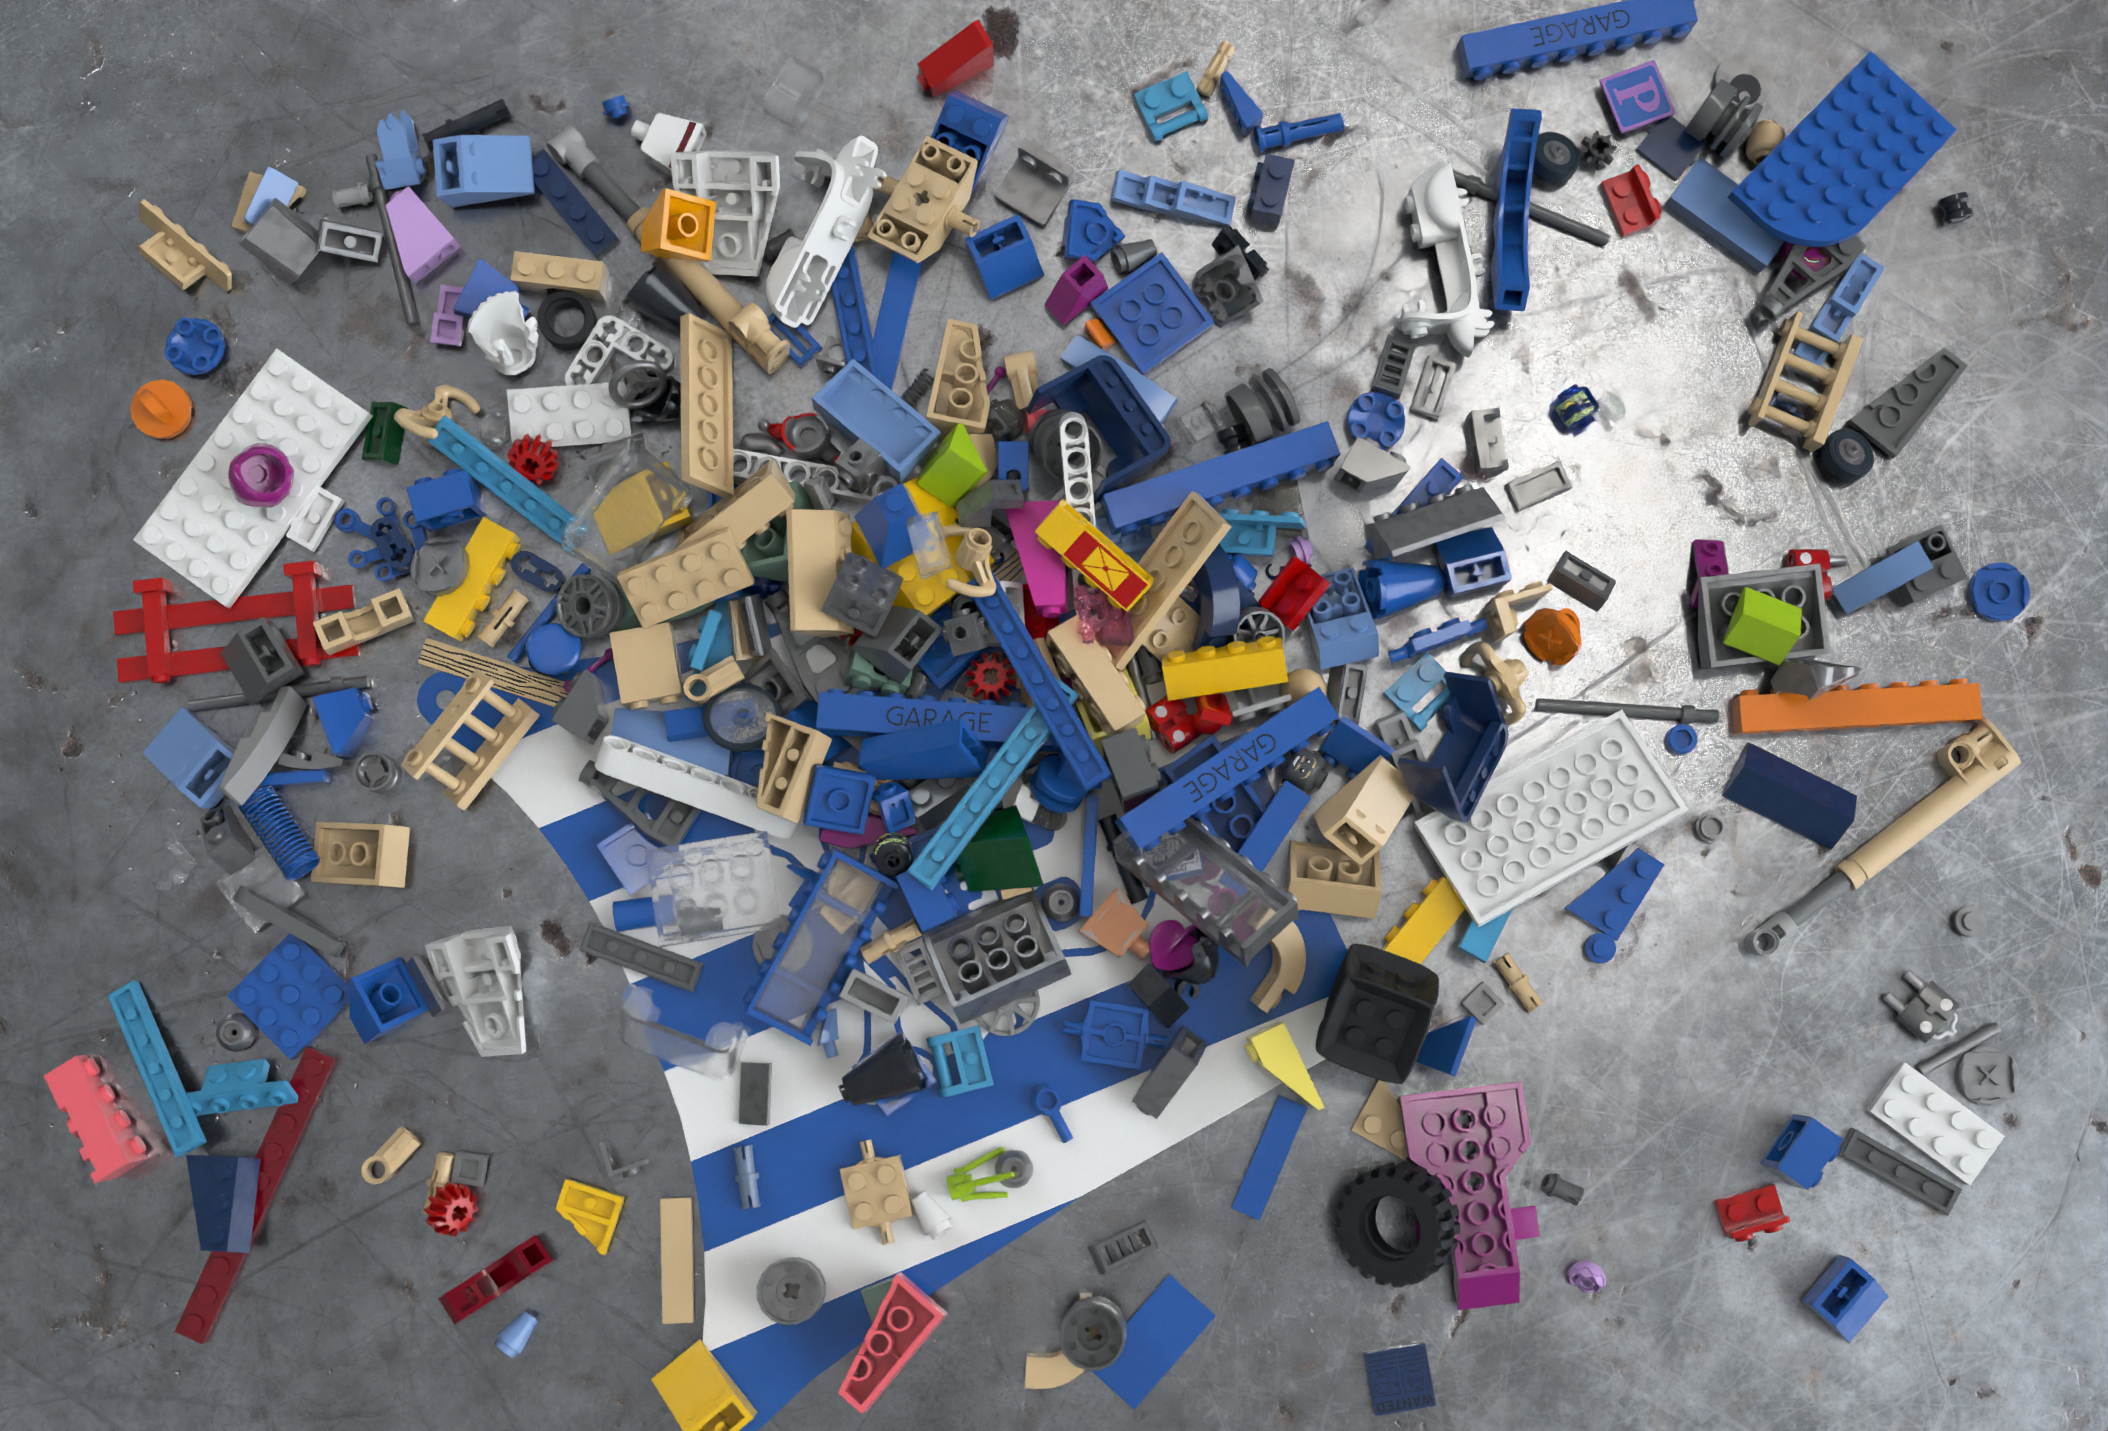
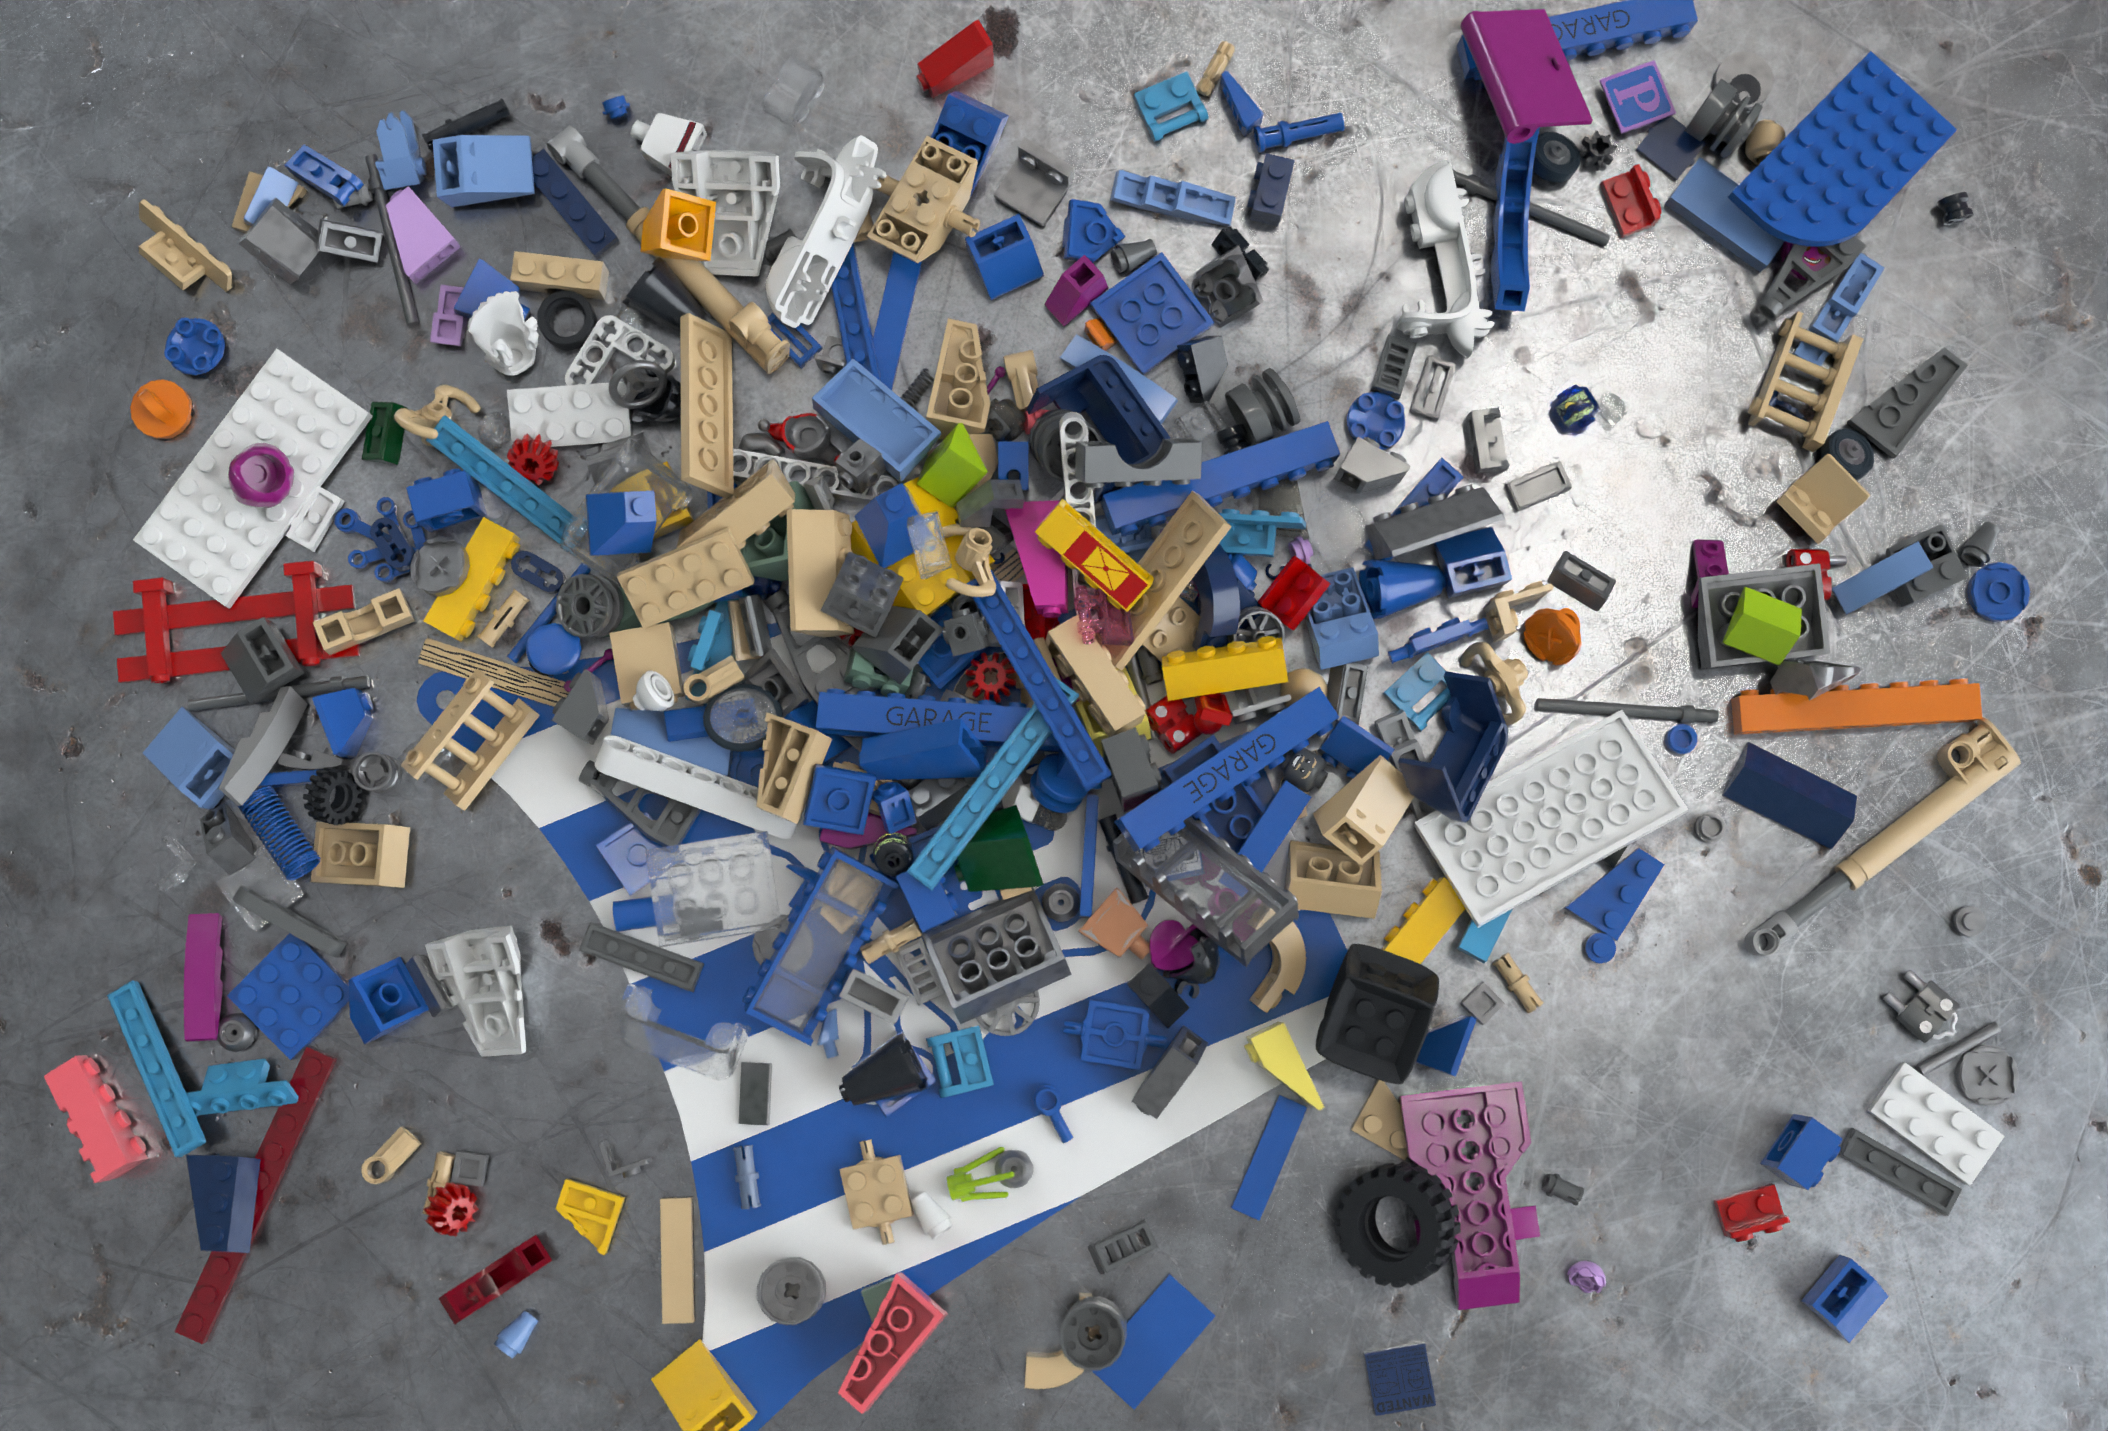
none -> magenta slope [184,913,223,1042]
none -> plate [285,144,364,207]
none -> black tyre [303,767,362,825]
none -> blue slope [586,491,656,556]
none -> white brick [633,671,674,711]
none -> arch [1075,438,1202,488]
none -> slope [1177,336,1228,403]
none -> magenta door [1460,9,1593,144]
none -> tan bracket [1776,454,1870,544]
none -> dark grey cone [1961,522,2000,567]

